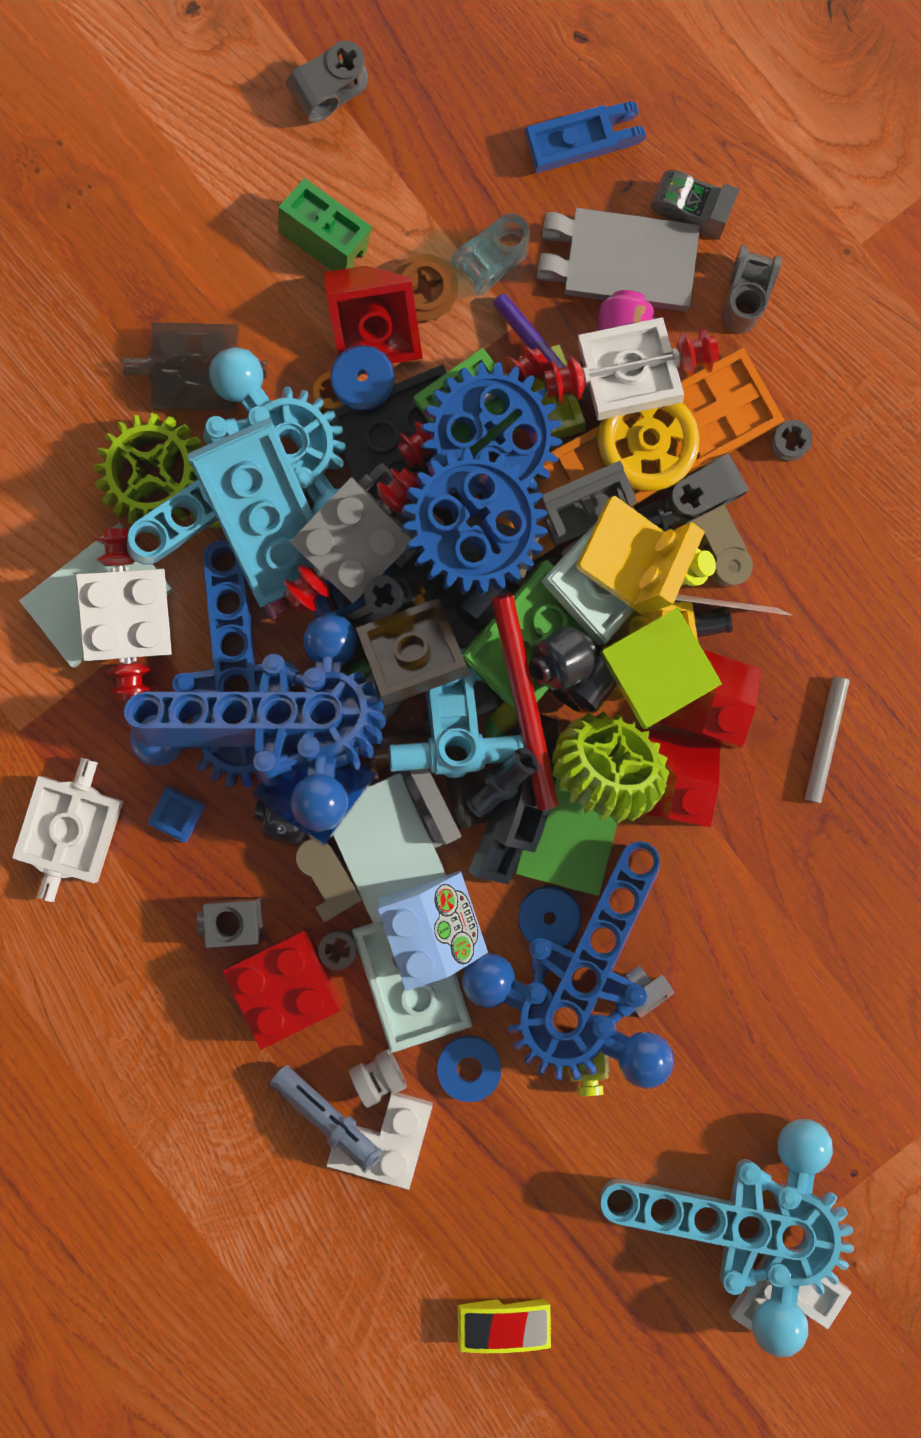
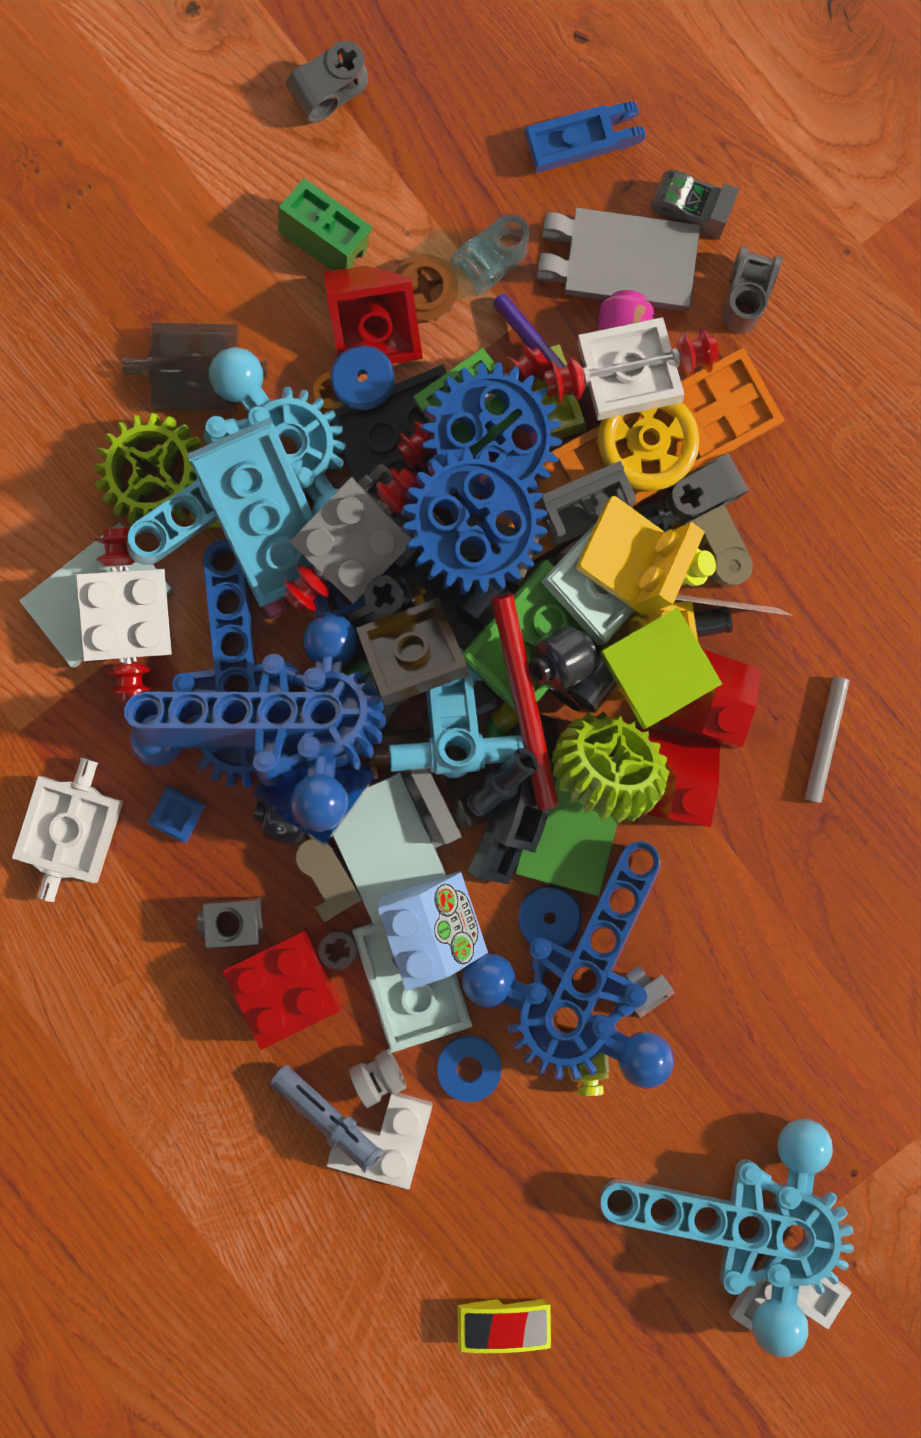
dark grey bush [770,420,812,462] -> none

